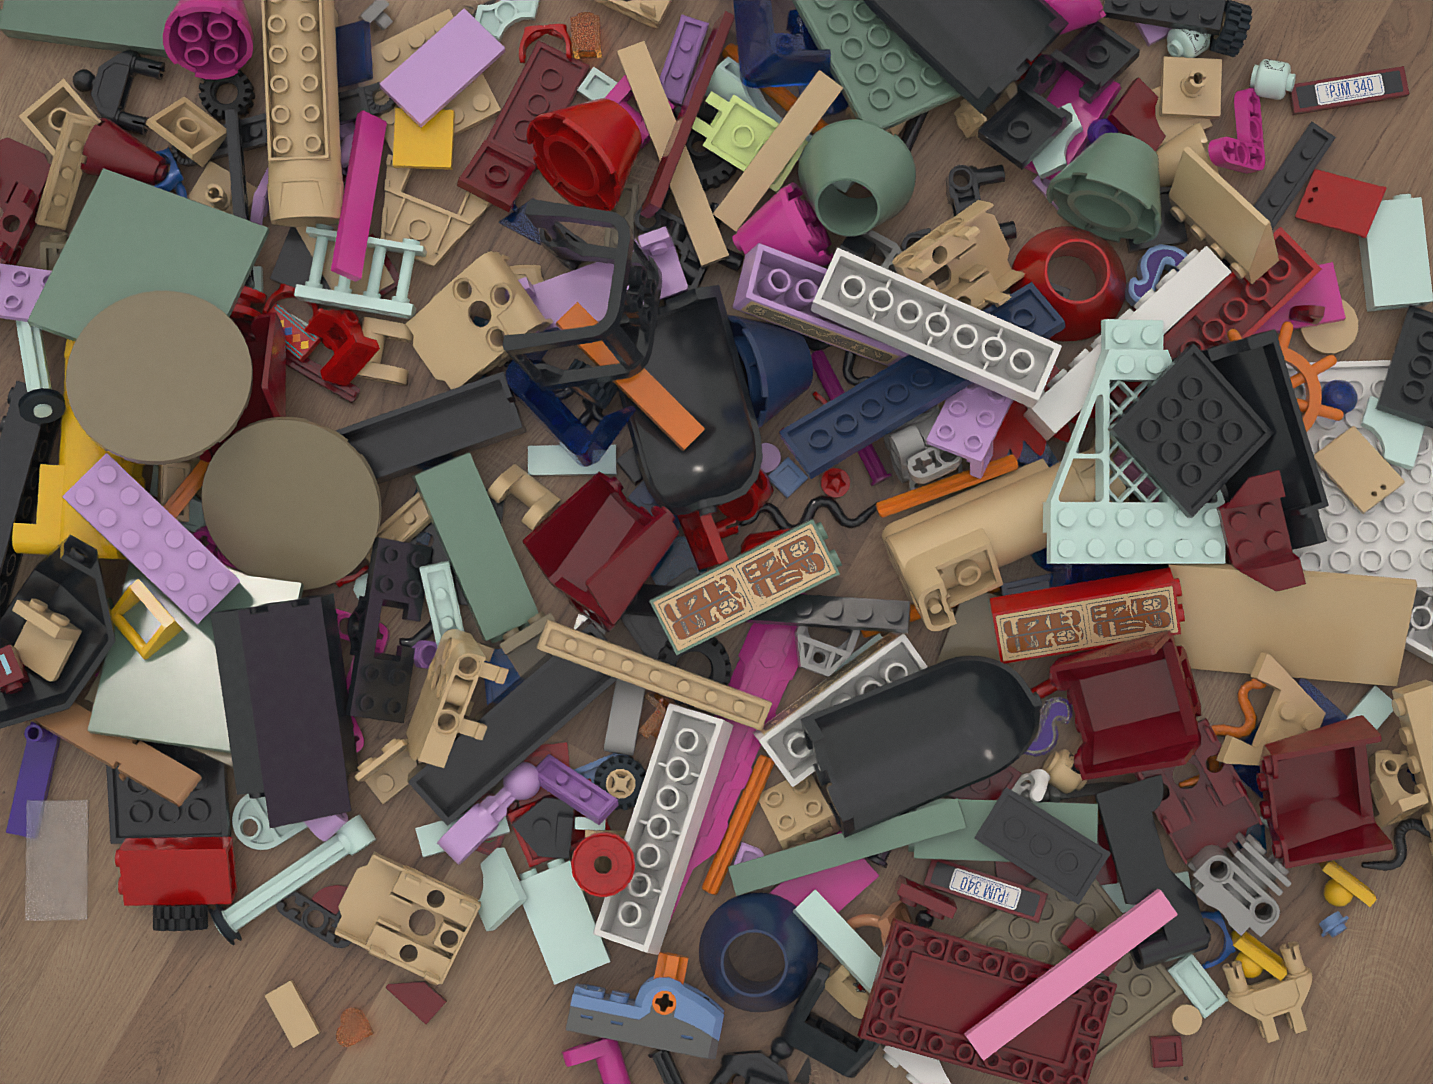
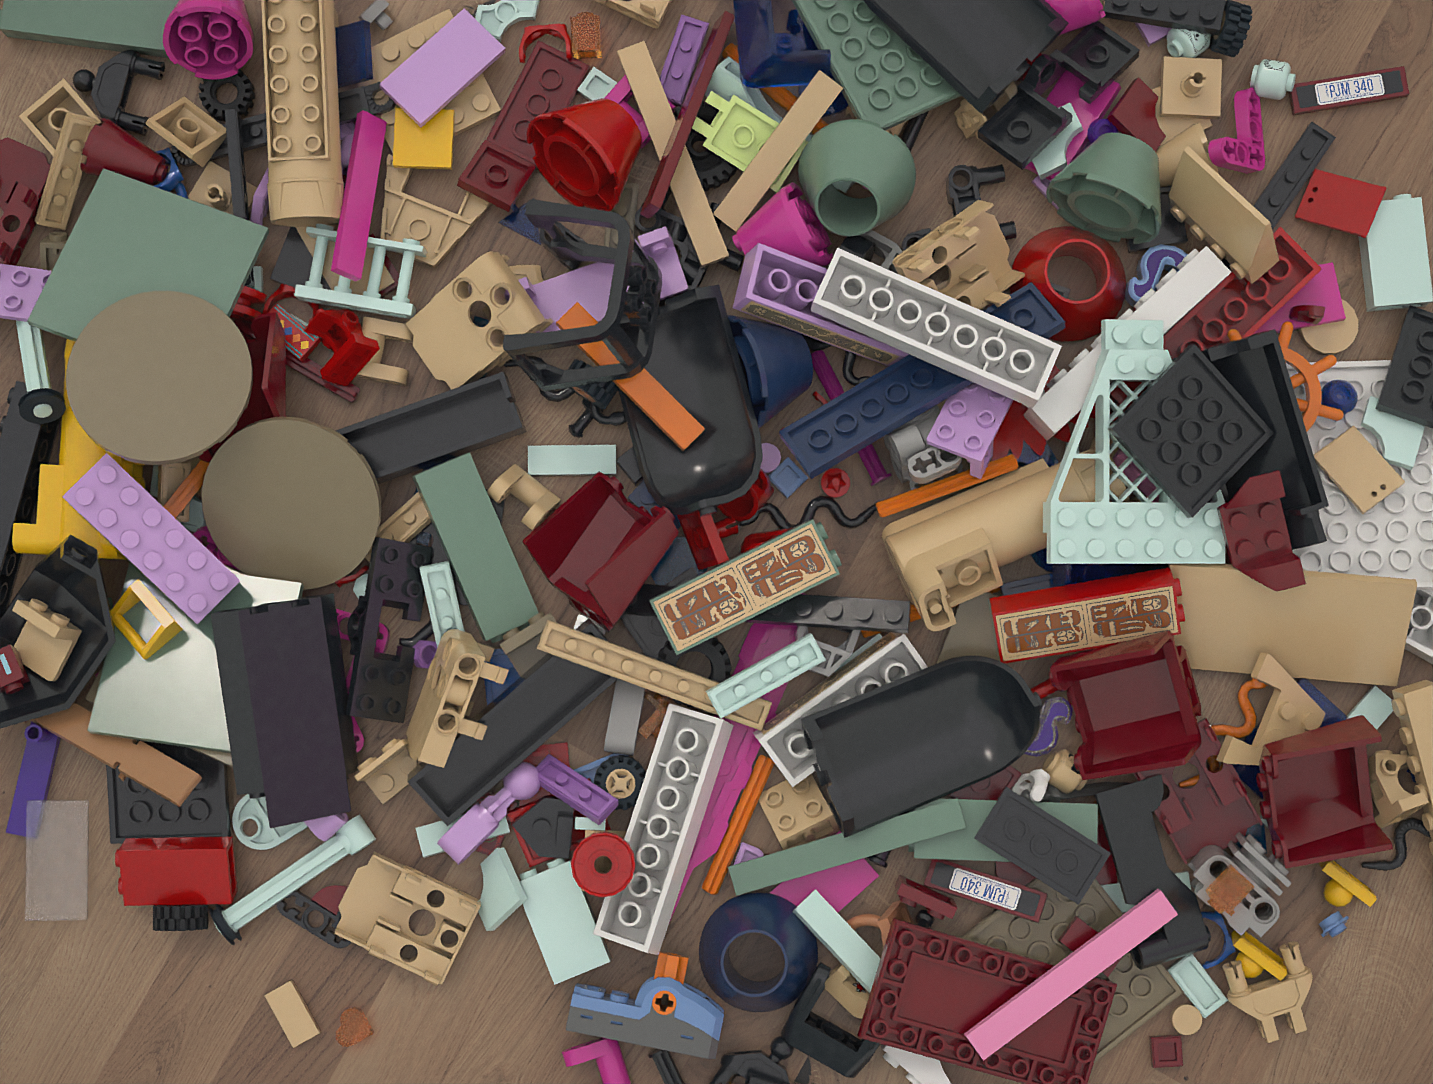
dark red tile [385,981,447,1024] -> none
clear blue windscreen [506,327,636,467] -> none
none -> light aqua tile [705,633,826,719]
none -> clear orange bracket [1205,864,1255,916]

